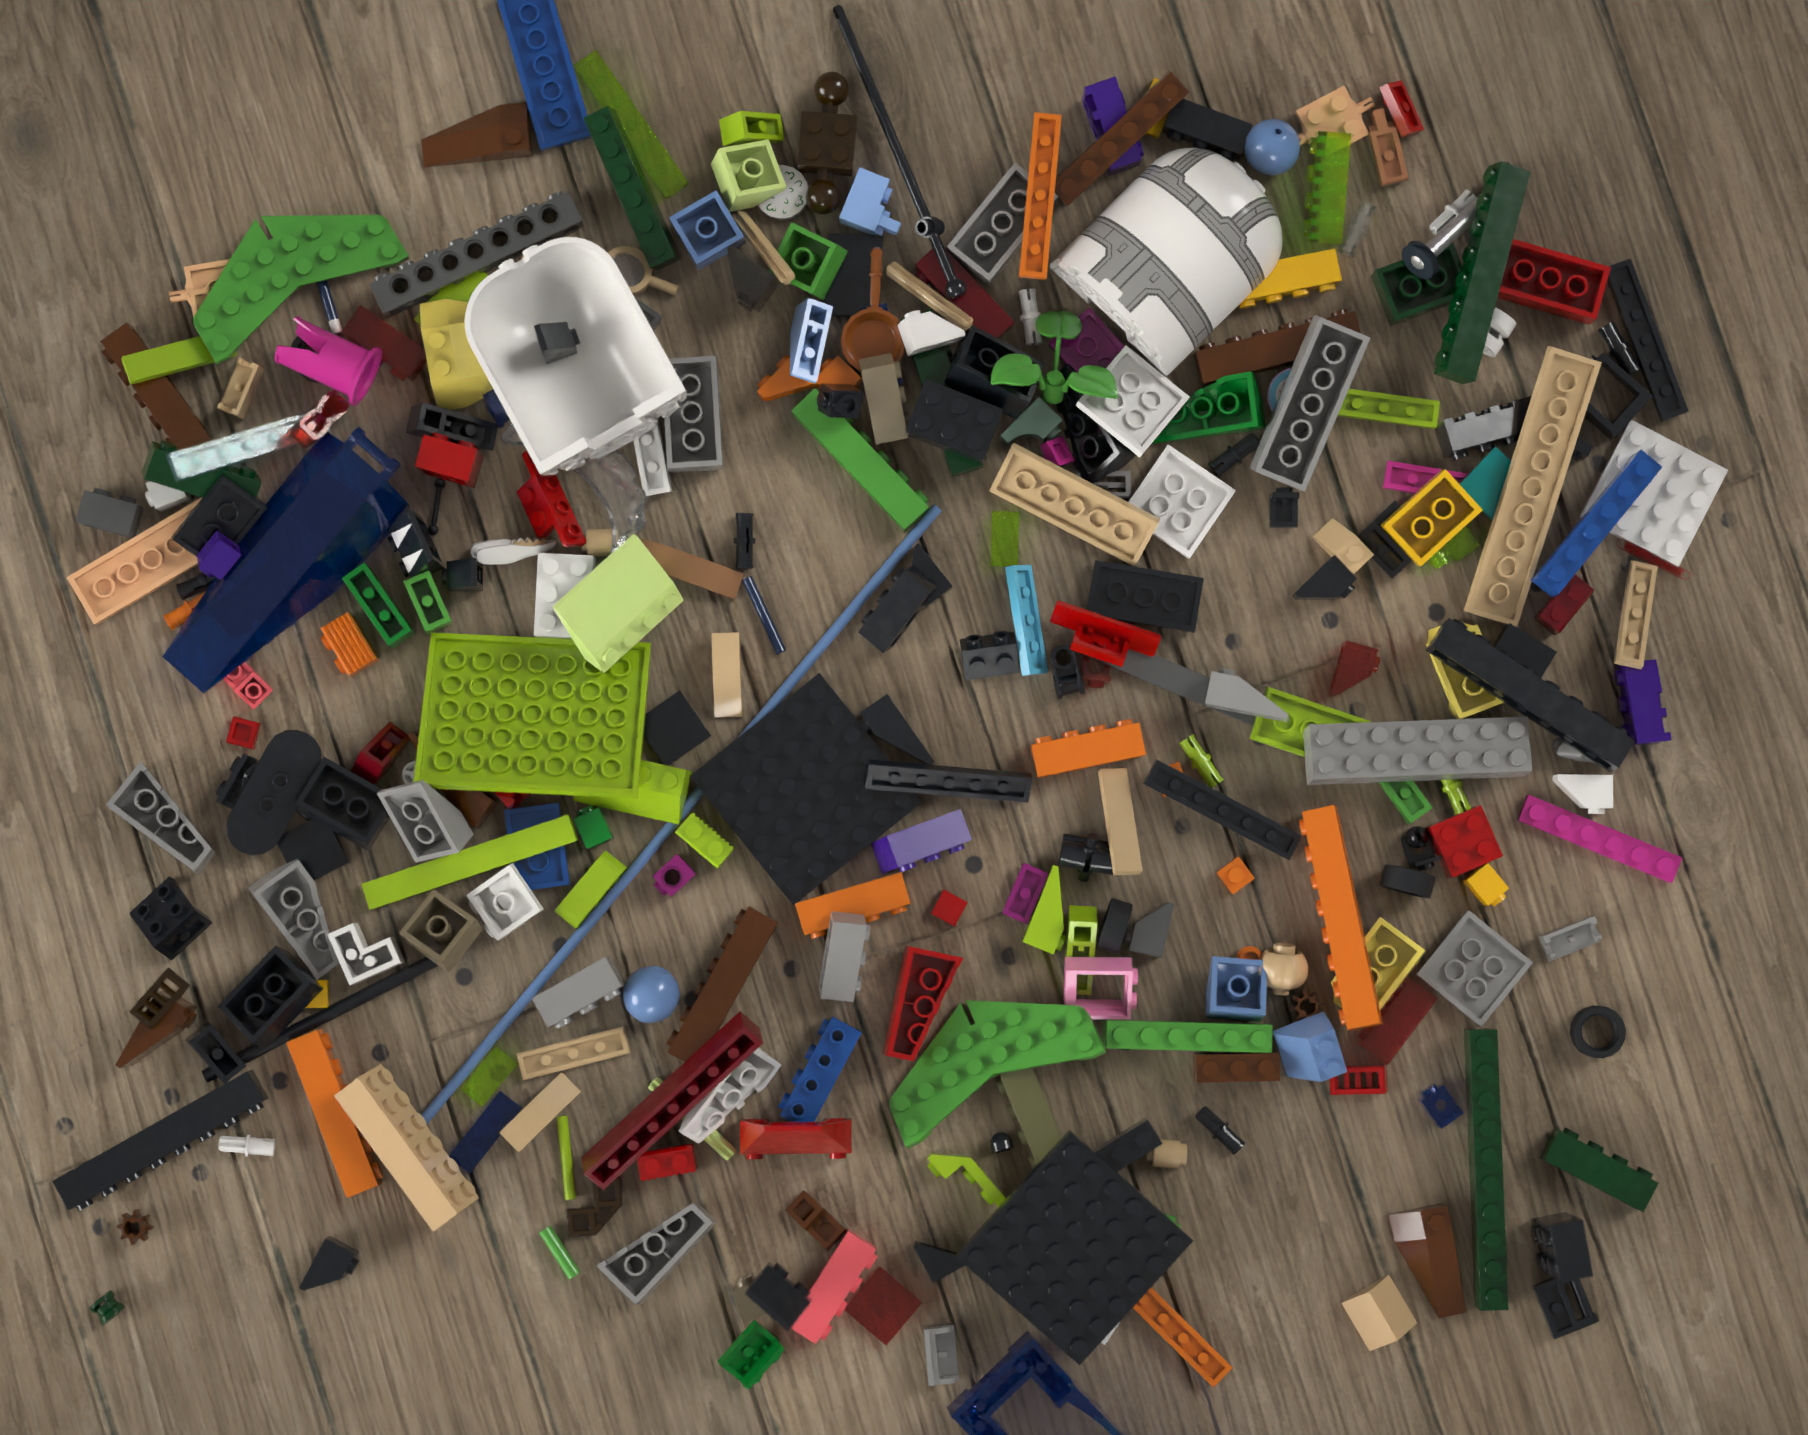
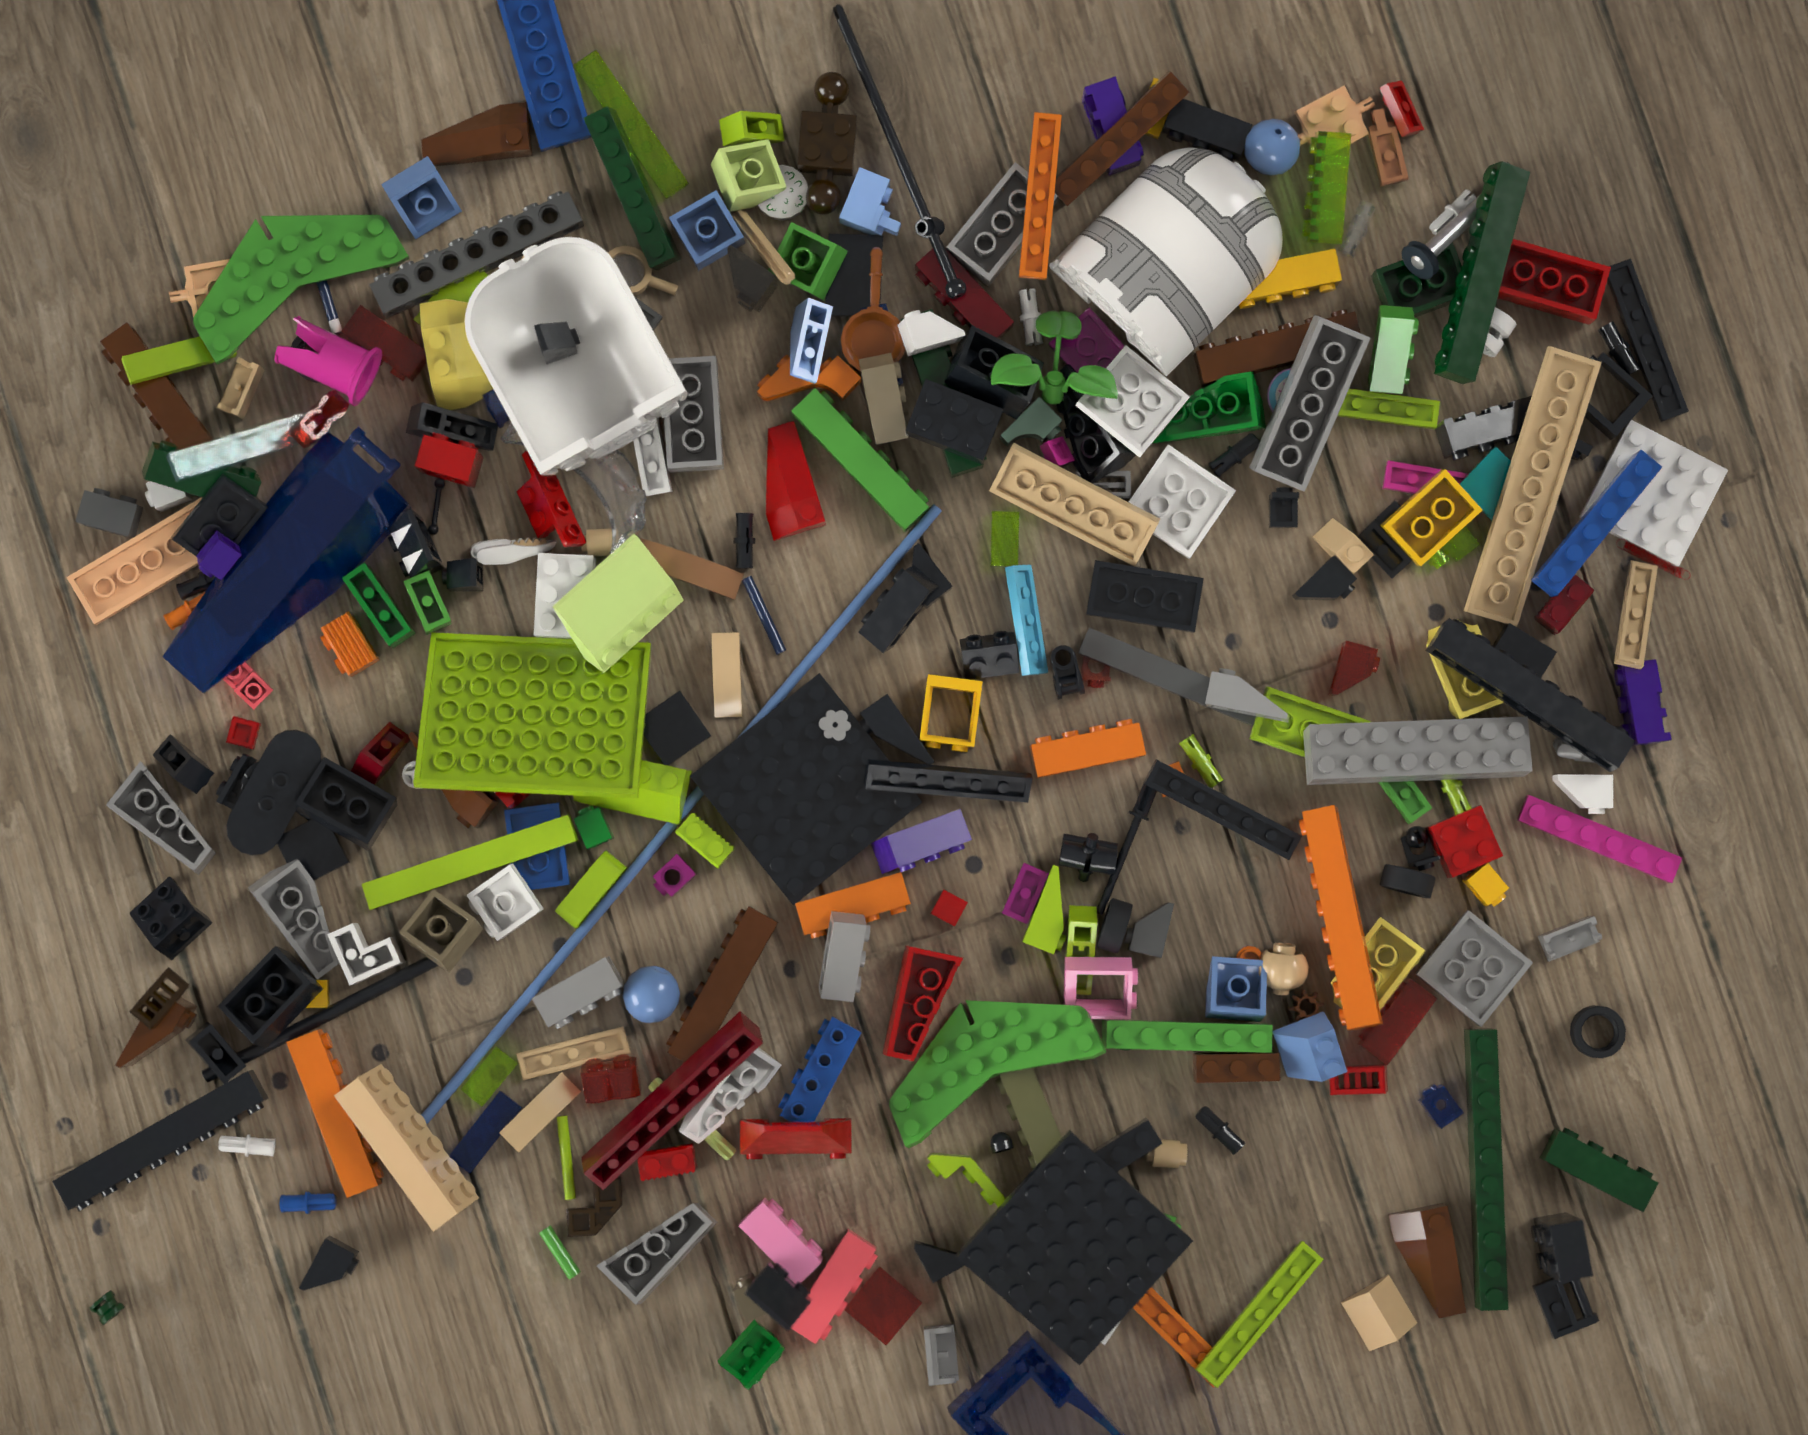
reddish brown gear [116,1209,154,1245] -> none
light grey slope [377,780,474,863] -> none
reddish brown slope [785,1190,847,1251] -> none
black brick [817,383,863,418] -> none
tan axle [886,262,973,332] -> none
red bracket [1050,600,1161,667] -> none
tan tile [1098,768,1143,875] -> none
orange plate [1216,856,1255,895] -> none
none -> black slope [153,734,214,794]
none -> blue axle [280,1192,337,1214]
none -> medium blue slope [381,156,462,239]
none -> clear red brick [580,1054,642,1103]
none -> bright pink brick [739,1198,823,1284]
none -> red wedge [766,421,826,541]
none -> light grey plant [819,710,851,741]
none -> yellow window [919,674,983,752]
none -> black piece [1097,784,1157,915]
none -> lime plate [1195,1241,1324,1388]
none -> brick [1368,305,1419,394]

